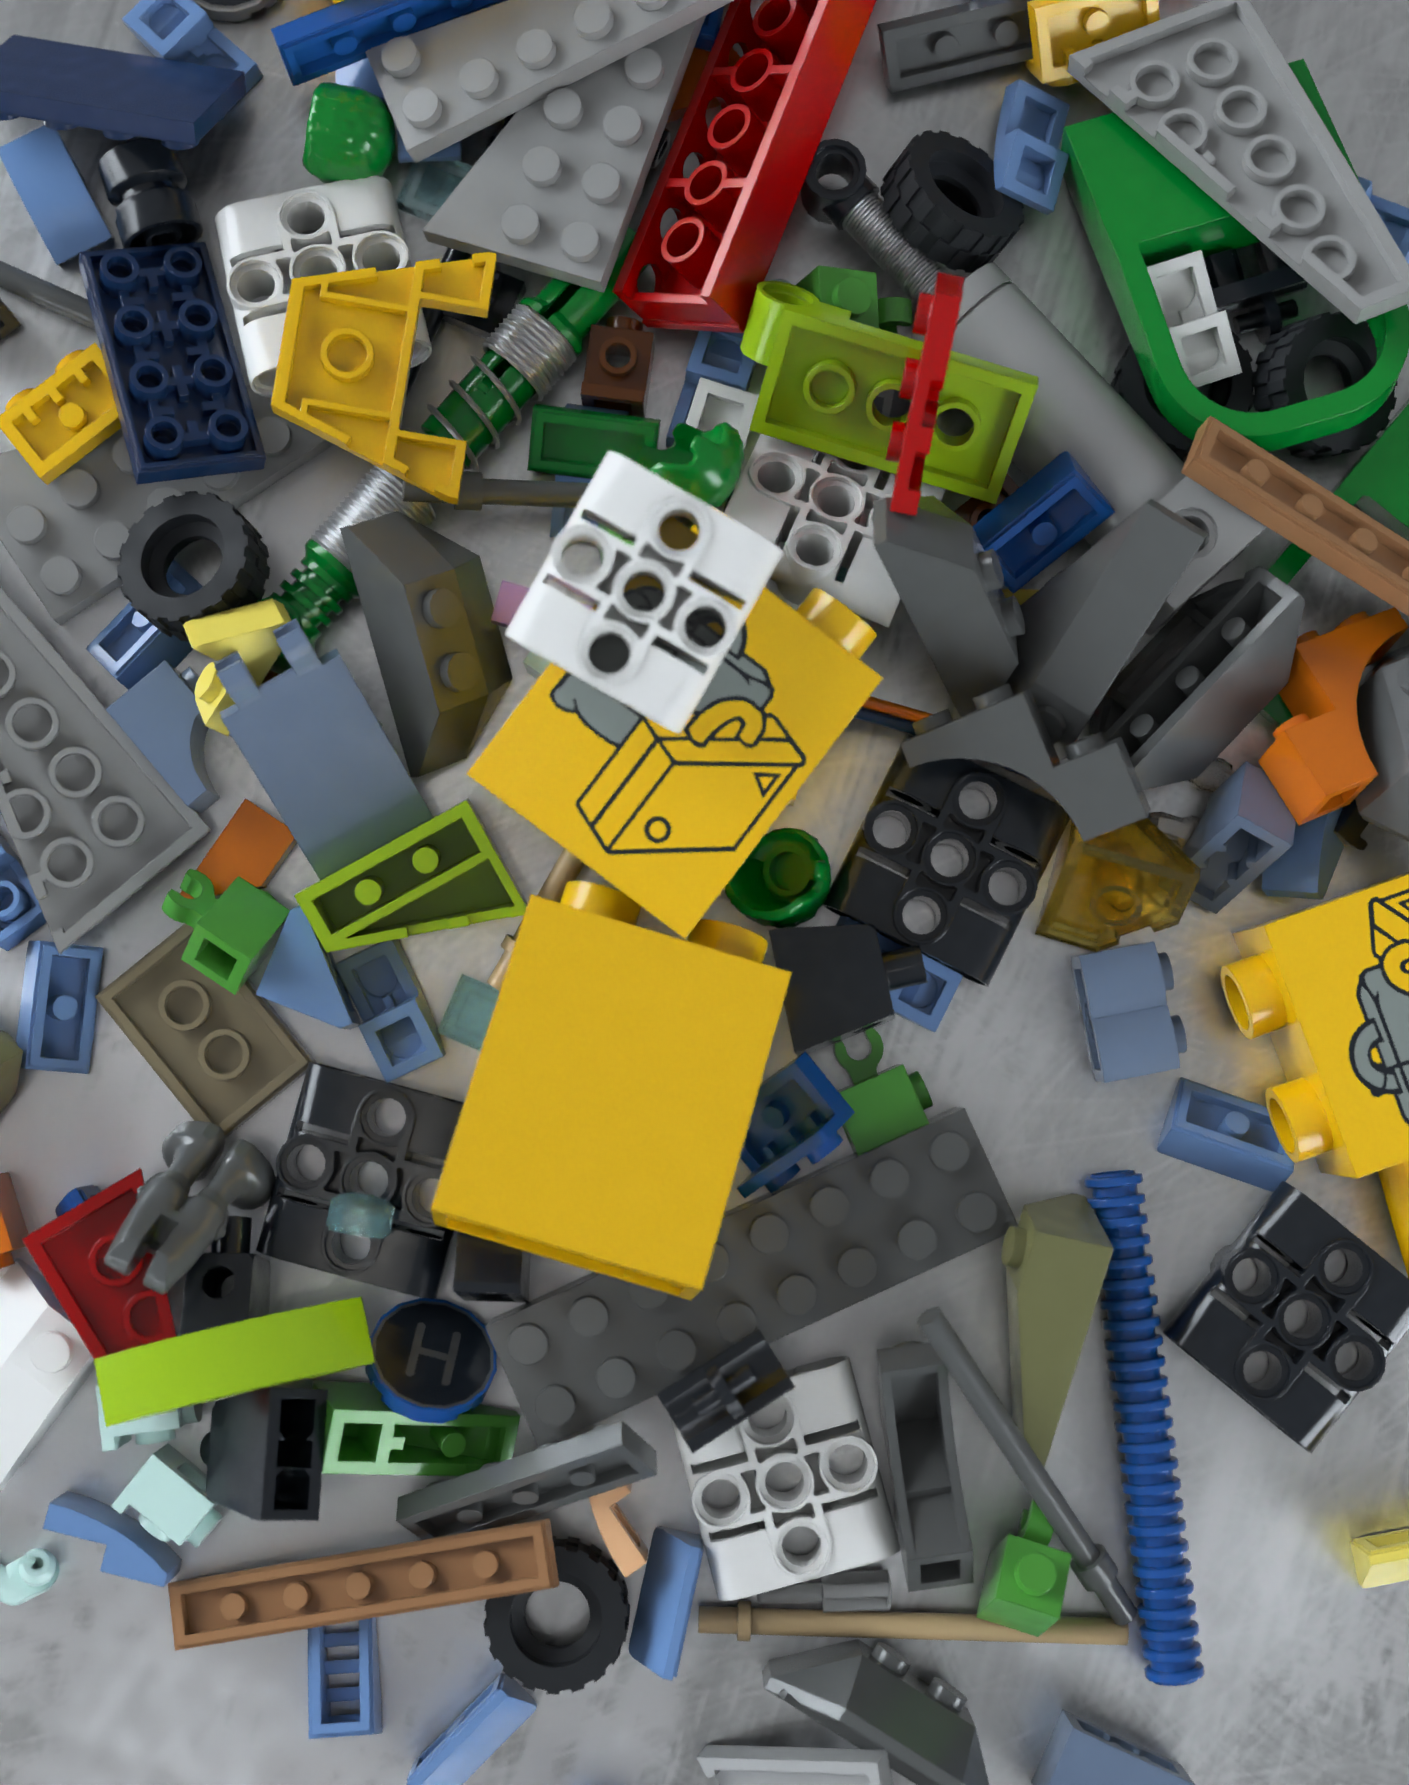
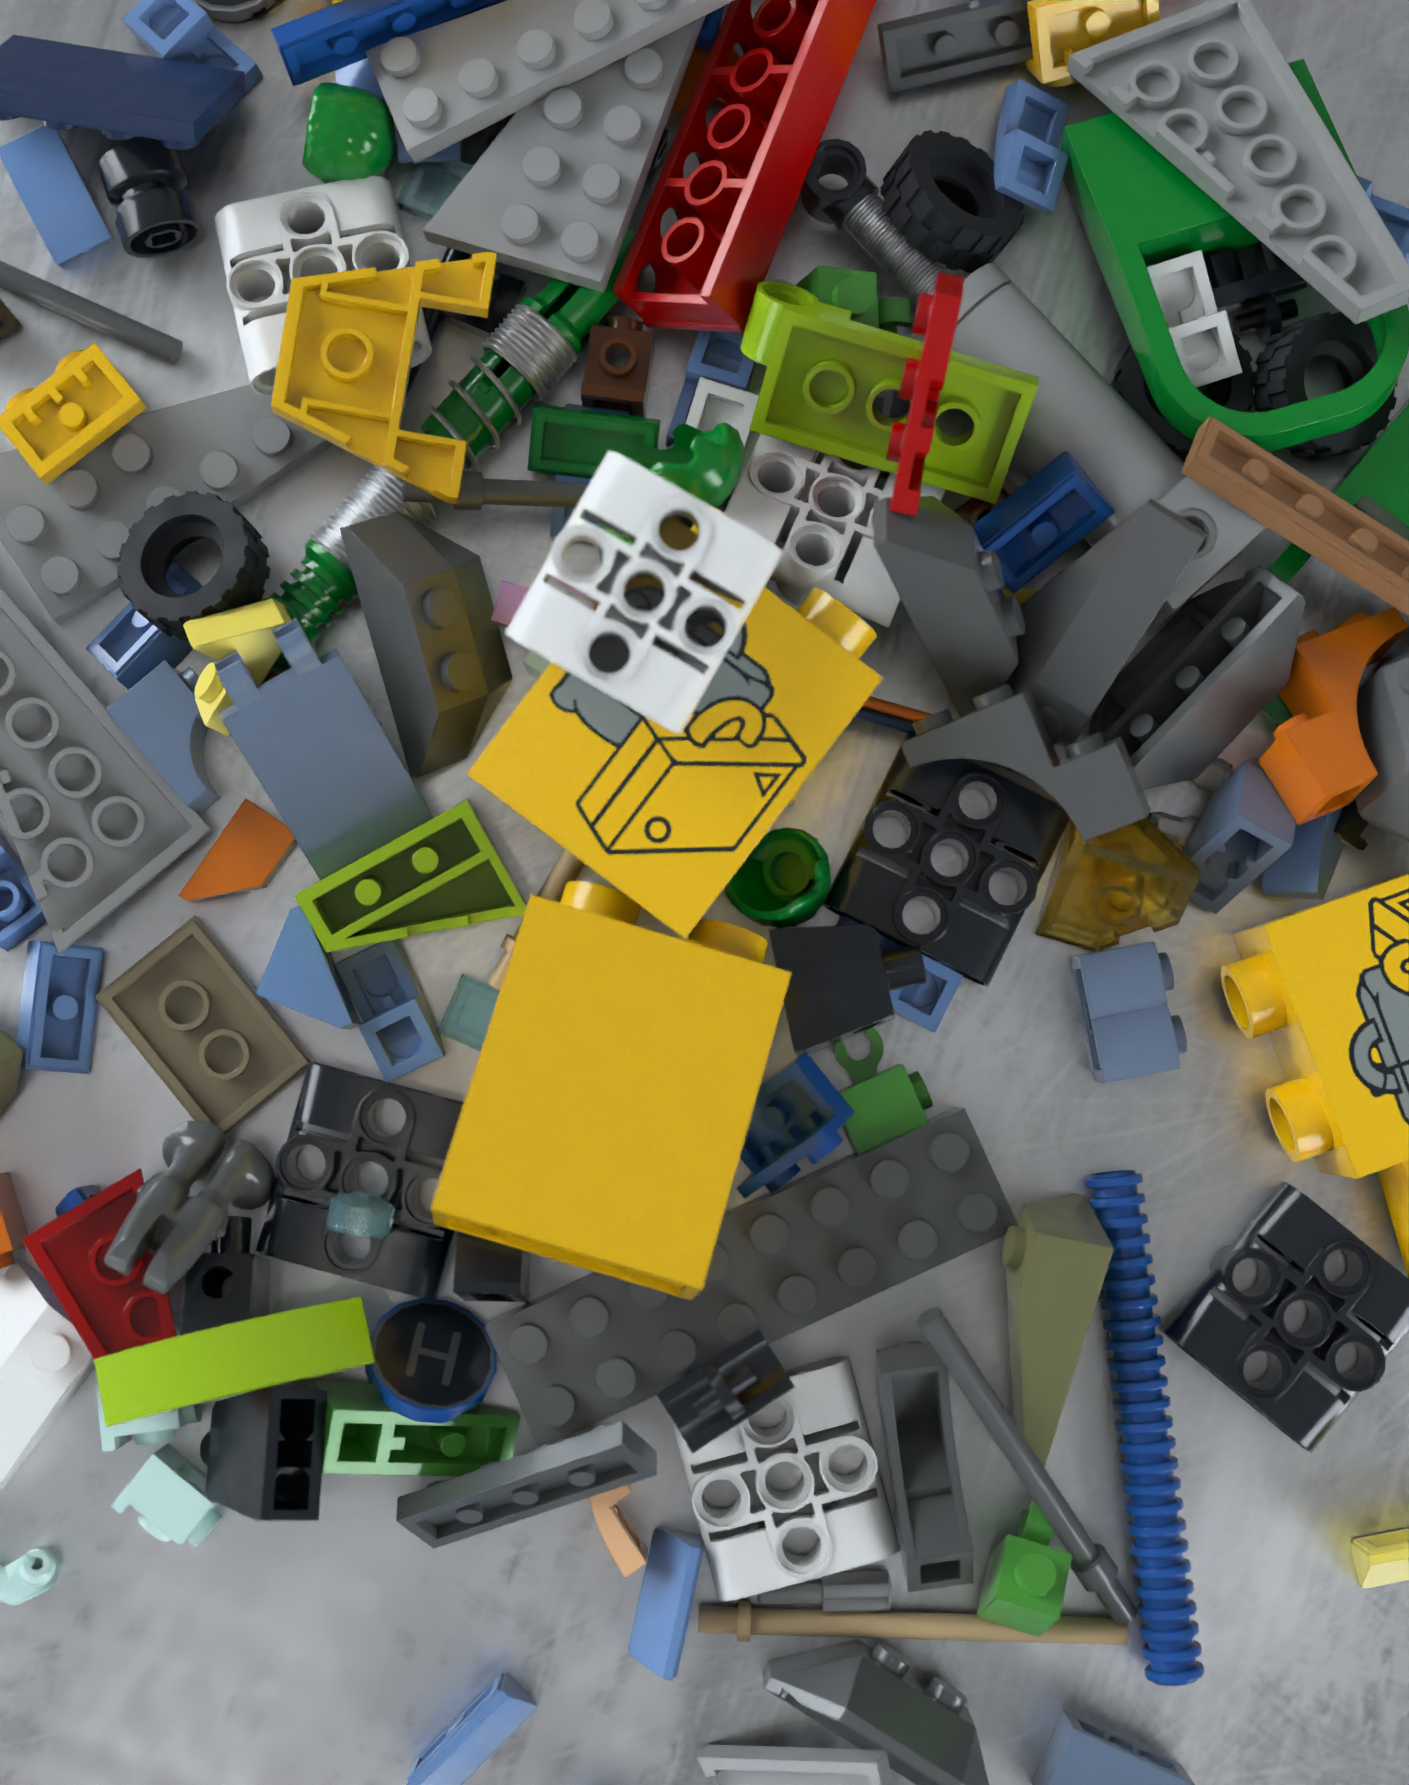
medium blue slope [43,1491,182,1587] -> none
dark blue tile [79,242,266,485] -> none
bright green brick [161,869,290,995] -> none
medium nougat tile [168,1518,560,1651] -> none
medium blue slope [308,1618,382,1739] -> none
black tyre [483,1536,630,1694] -> none
medium blue slope [1157,1077,1295,1192] -> none

